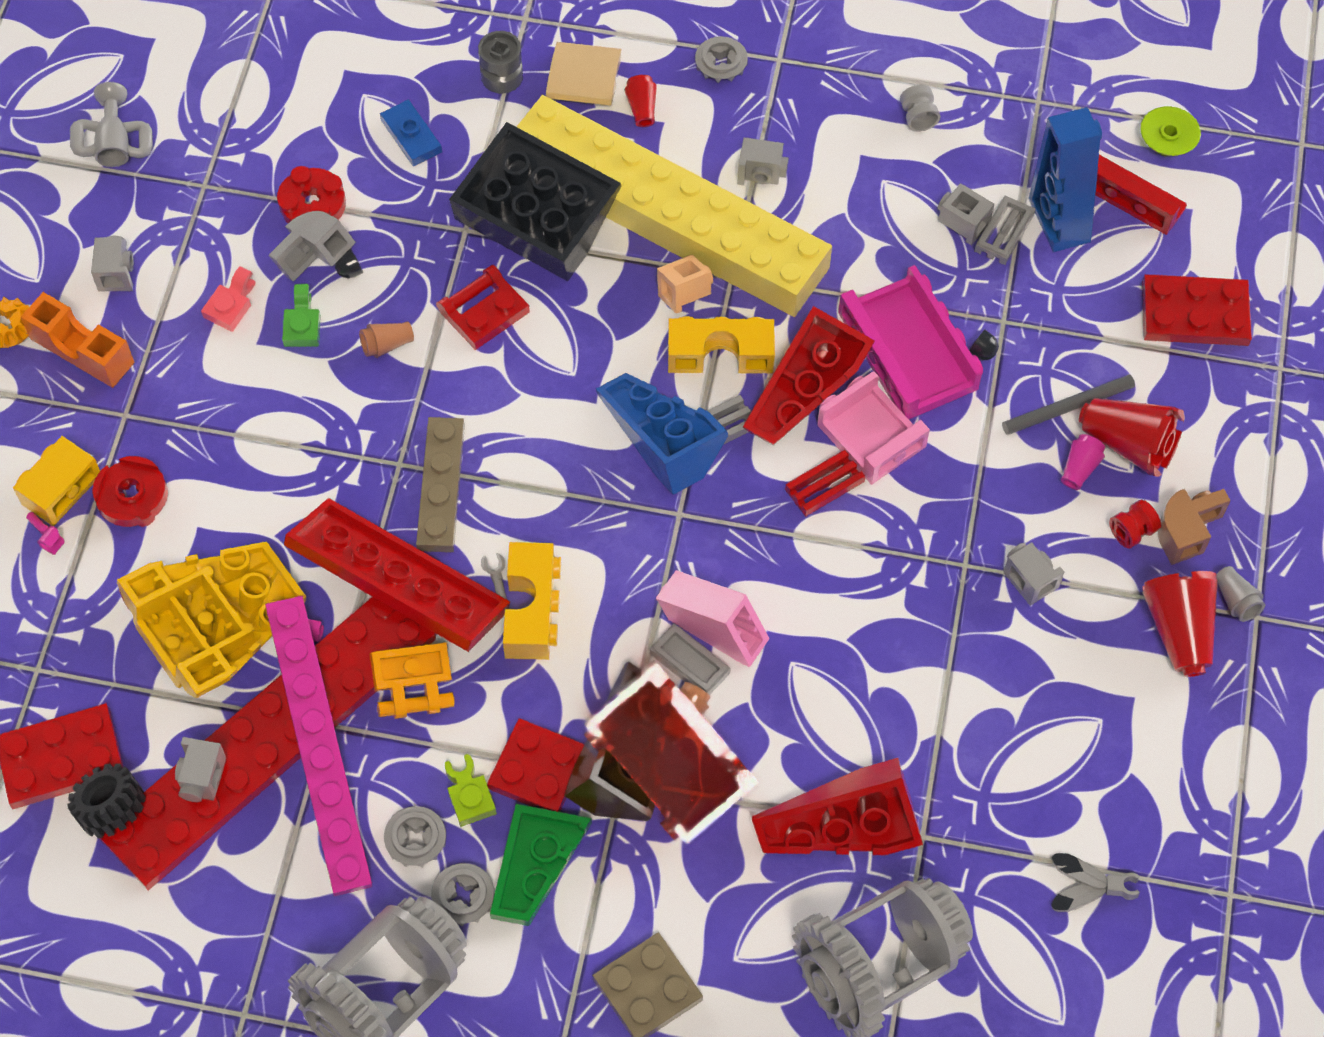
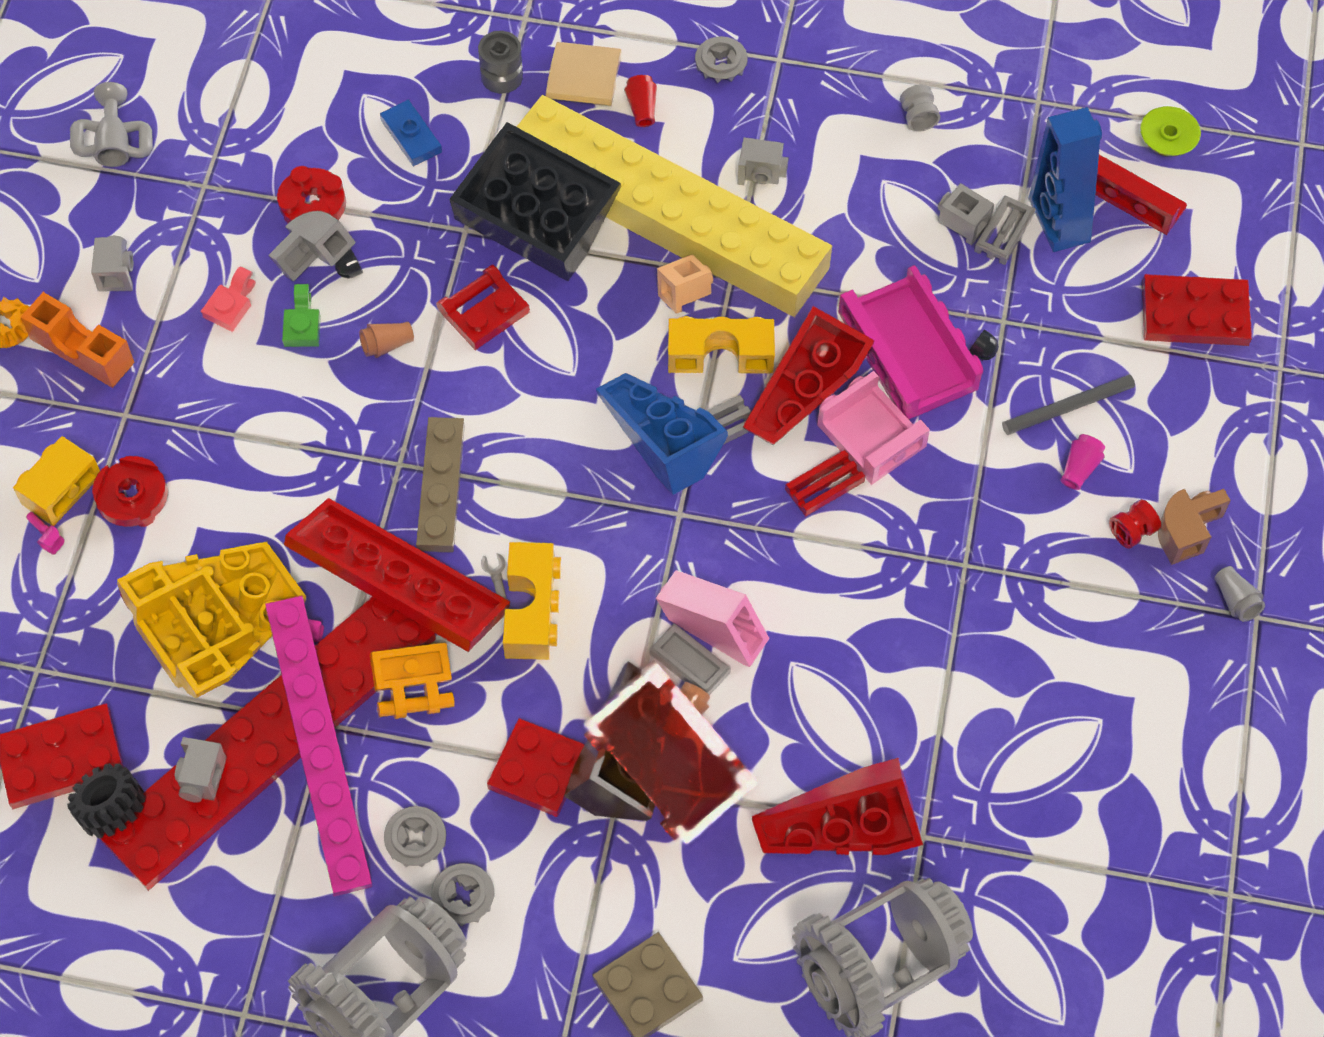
lime plate [445,754,497,827] -> none
green wing [490,804,592,926] -> none
light grey brick [1003,542,1065,606] -> none
light grey piece [1051,853,1140,912] -> none
red cone [1079,398,1185,477] -> none
red cone [1142,571,1218,677] -> none

